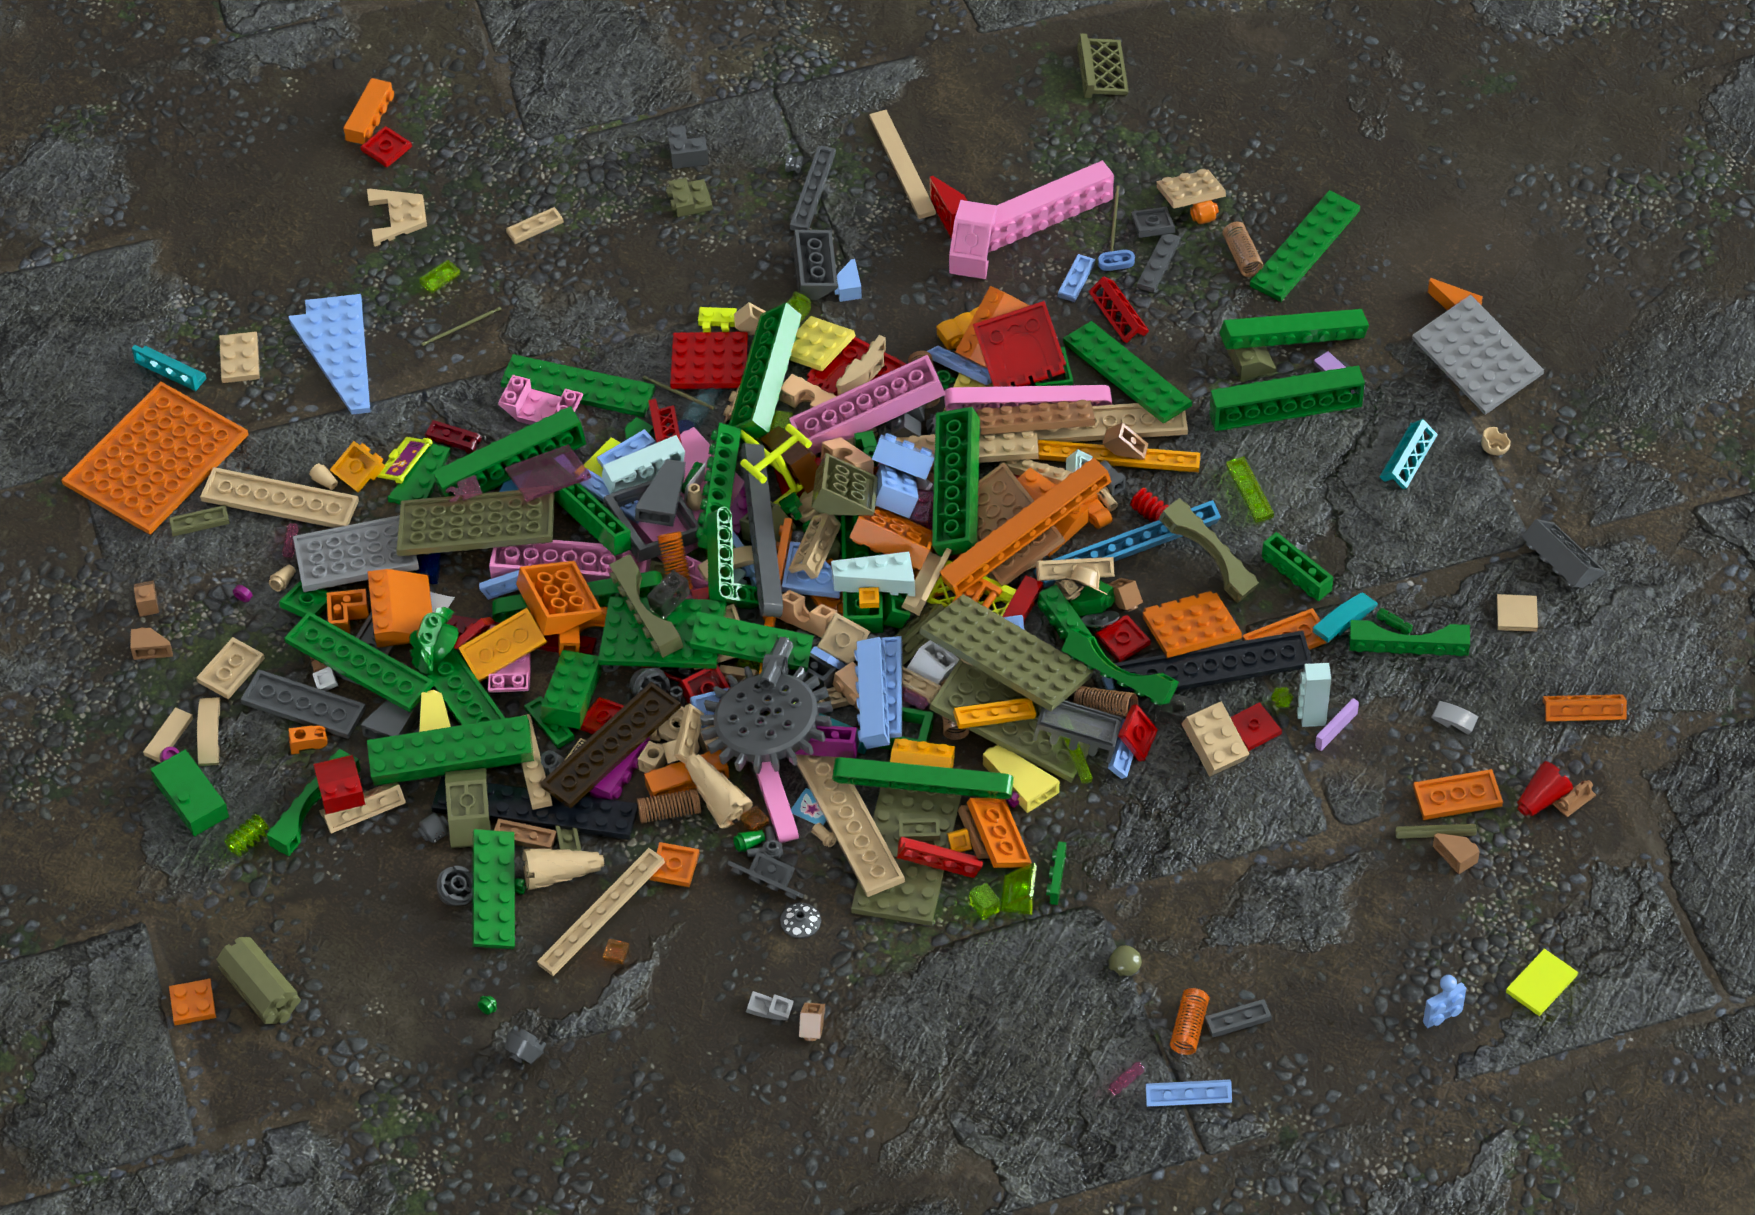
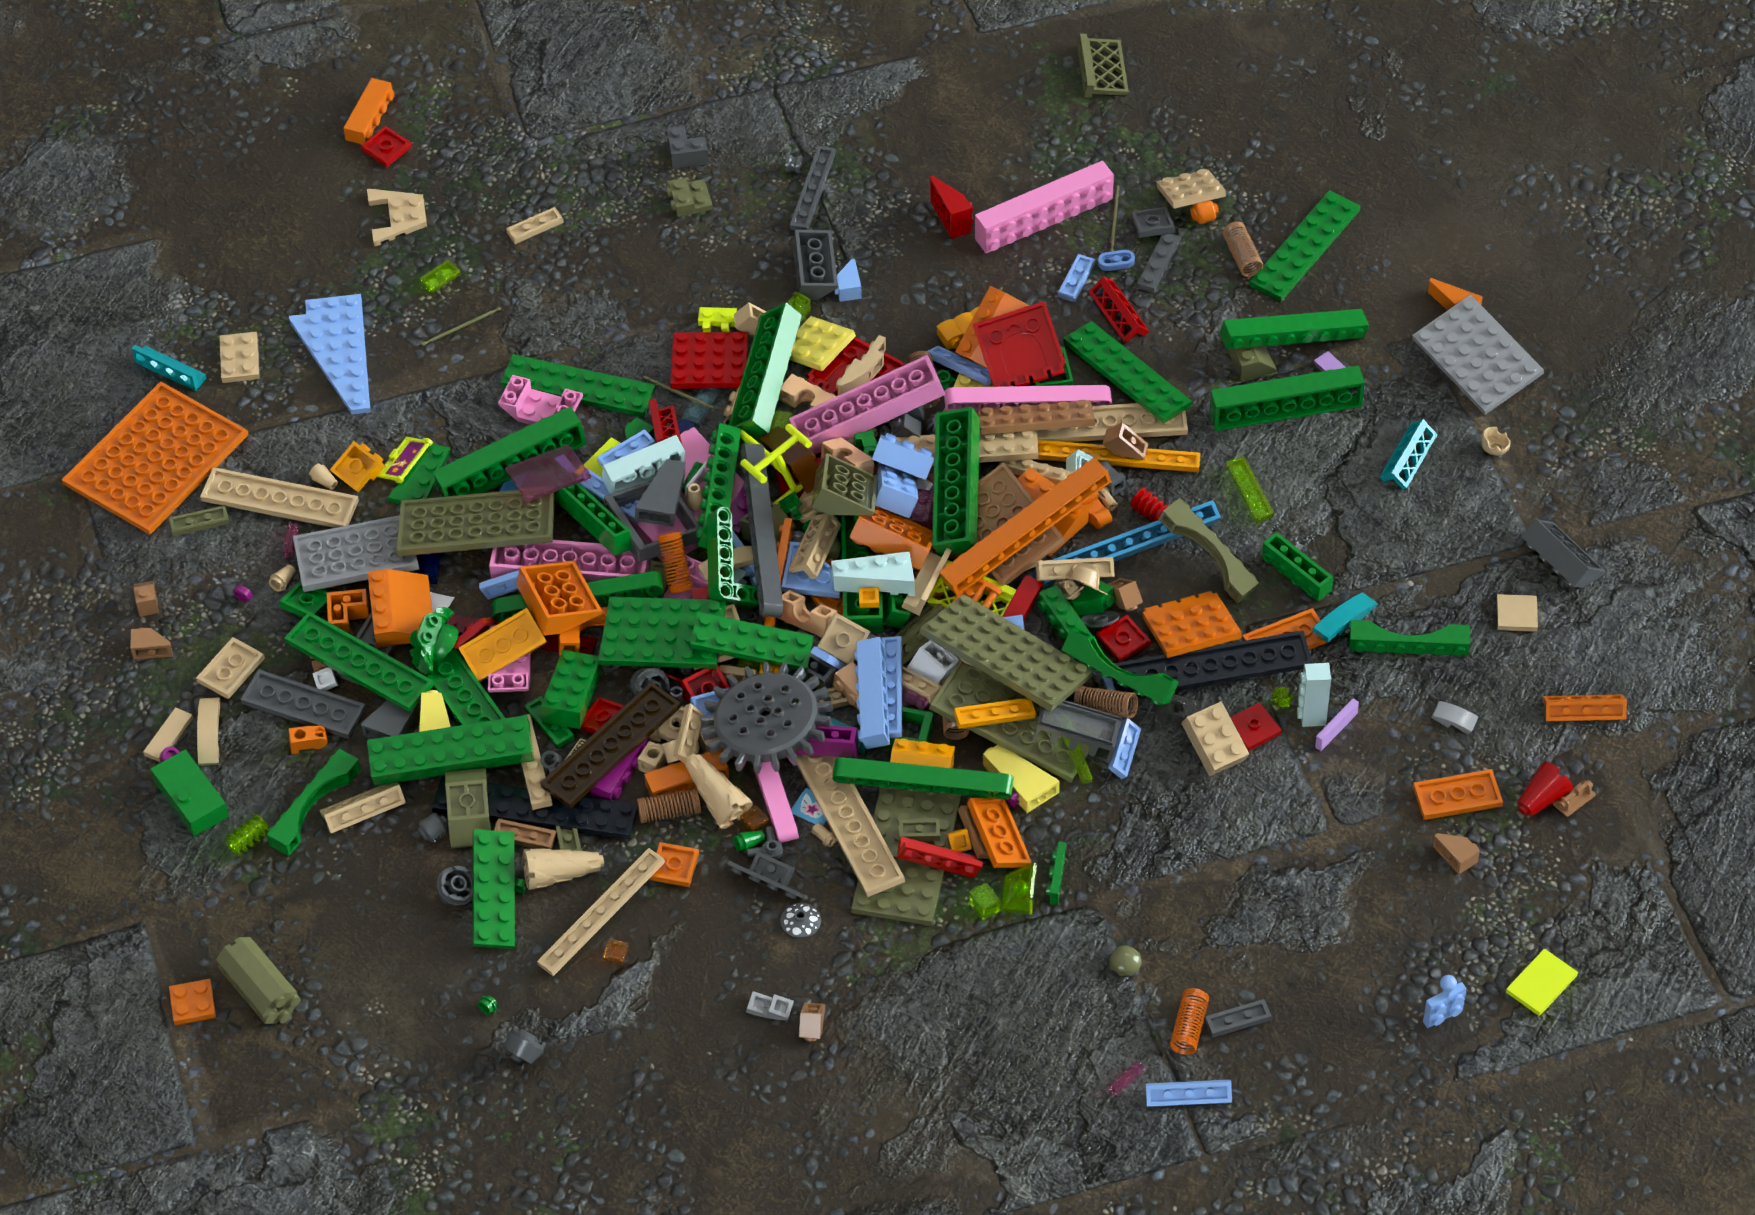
red slope [313,755,366,815] -> none
dark red plate [425,420,482,454] -> none
clear pink plate [445,475,482,503] -> none
olive arch [609,554,684,658] -> none
clear smoke brick [647,570,691,619] -> none
dark grey piece [757,637,793,691] -> none
tan tile [870,110,936,219] -> none
bright pink slope [949,200,997,279] -> none
red plate [1118,704,1158,761] -> none
green axle [1376,608,1413,635] -> none
olive axle [1395,824,1477,839] -> none

